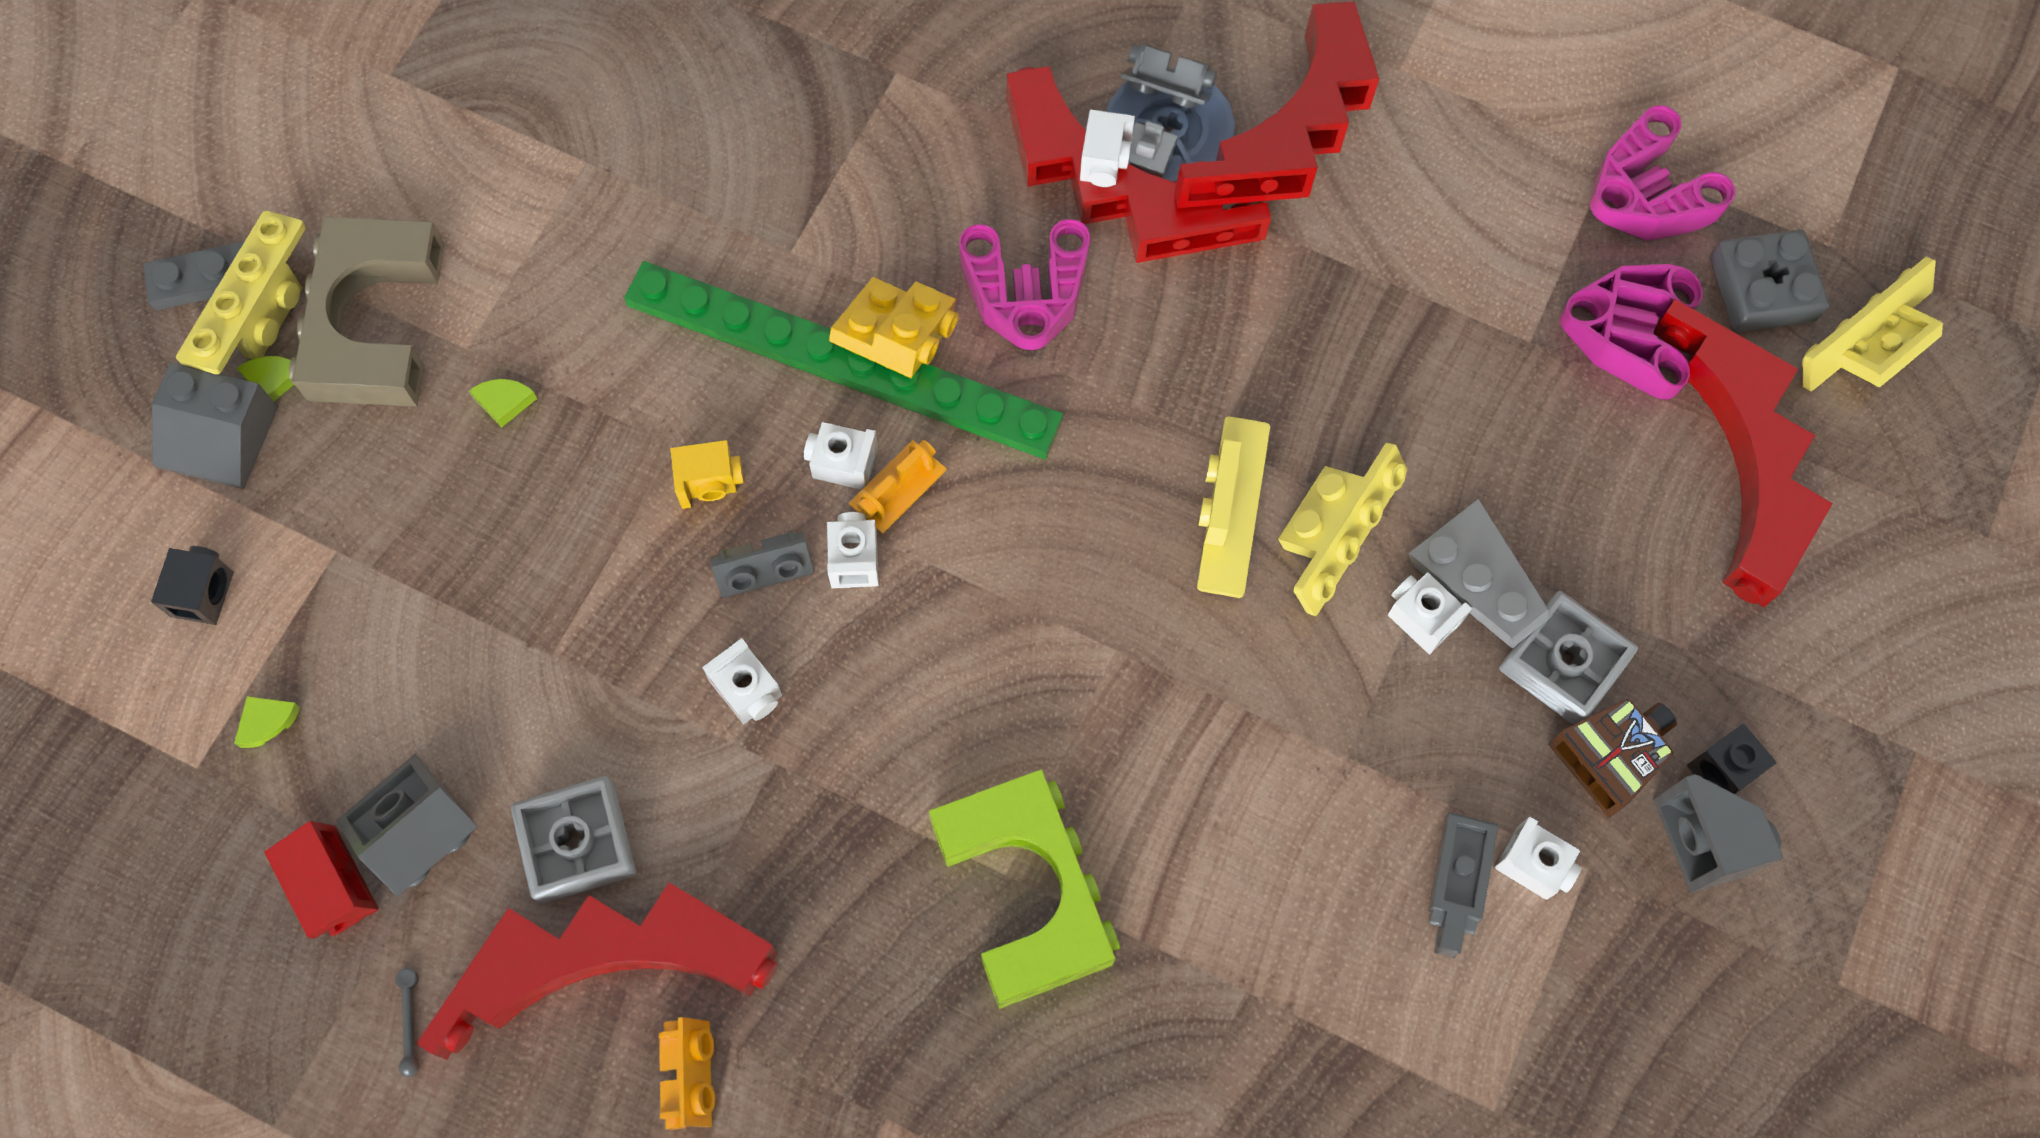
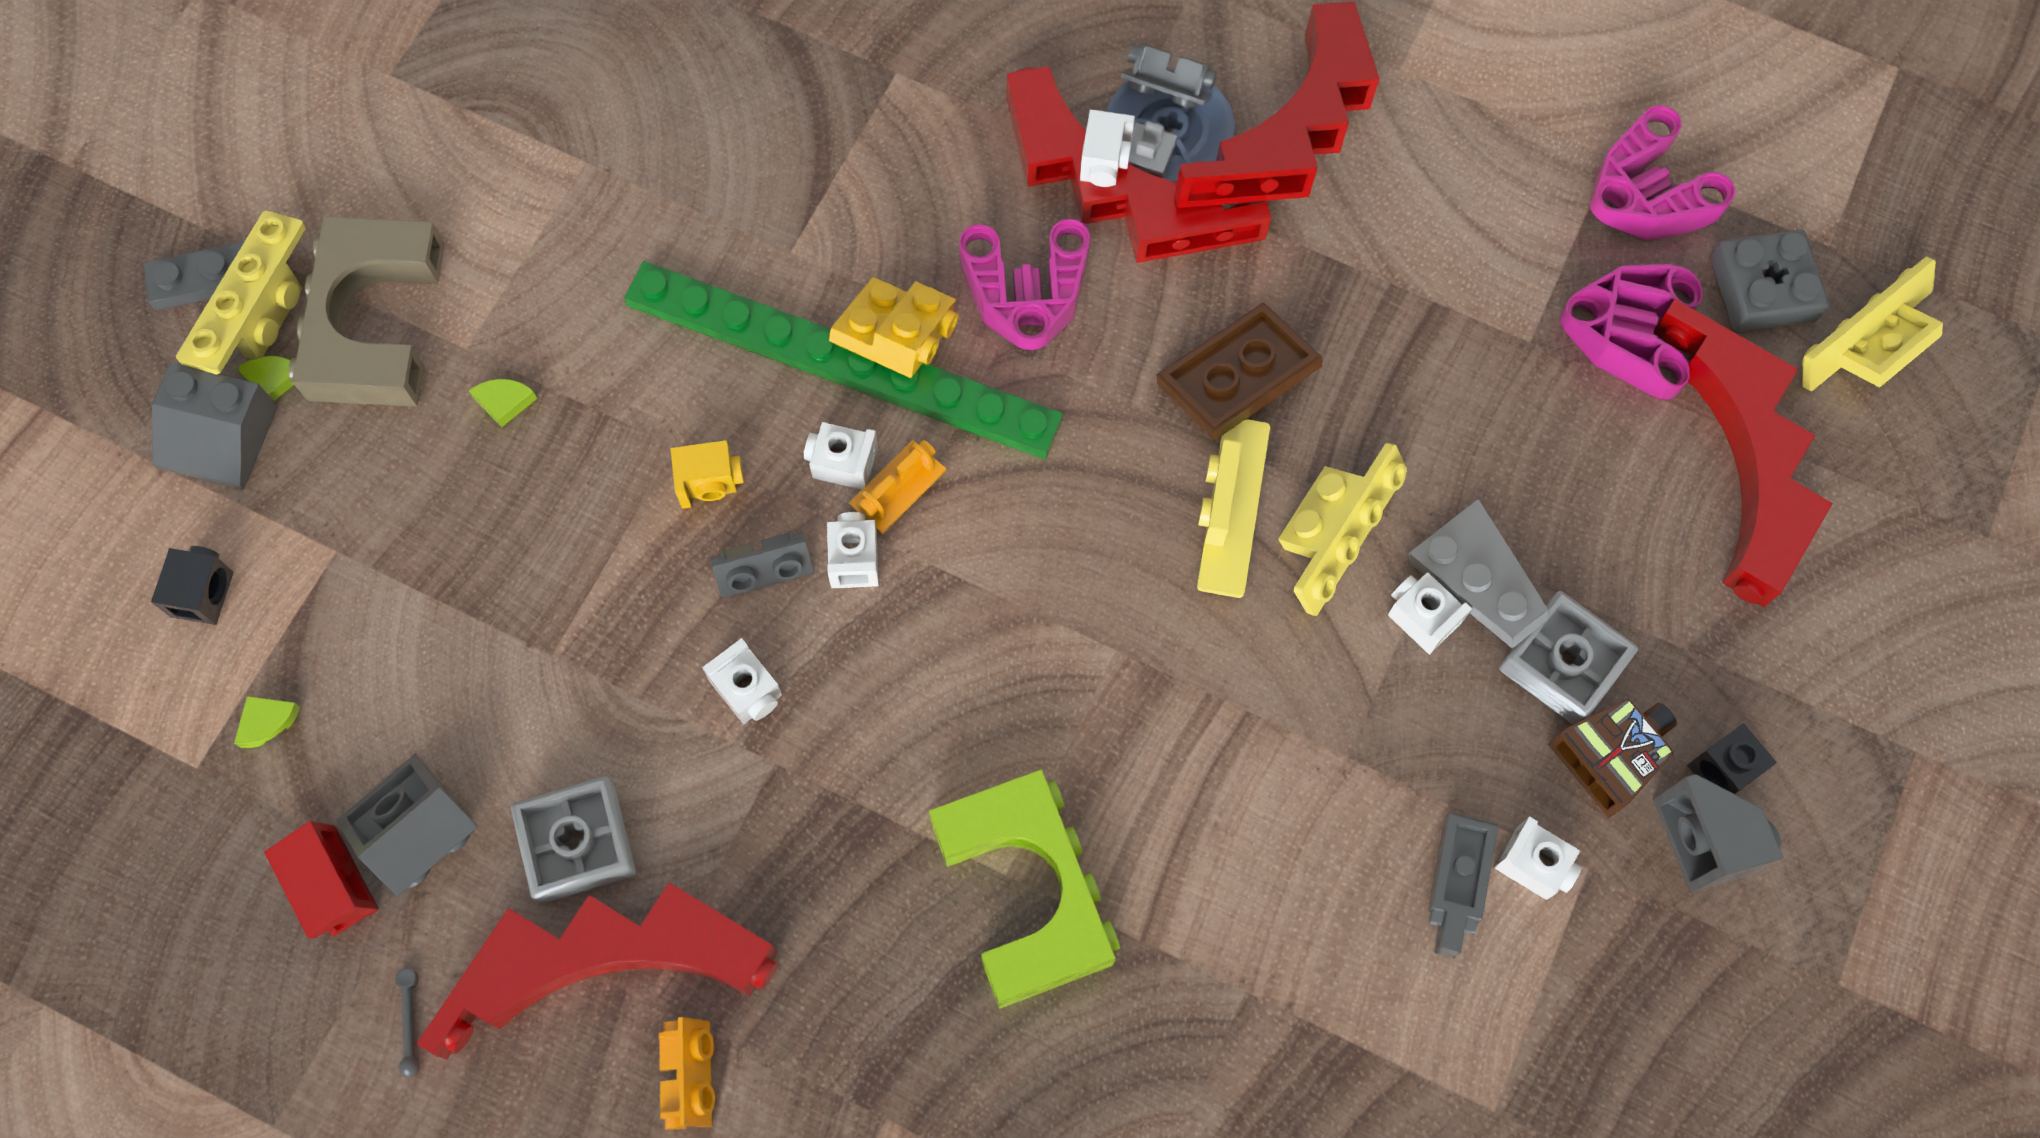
none -> reddish brown tile [1156,302,1322,441]

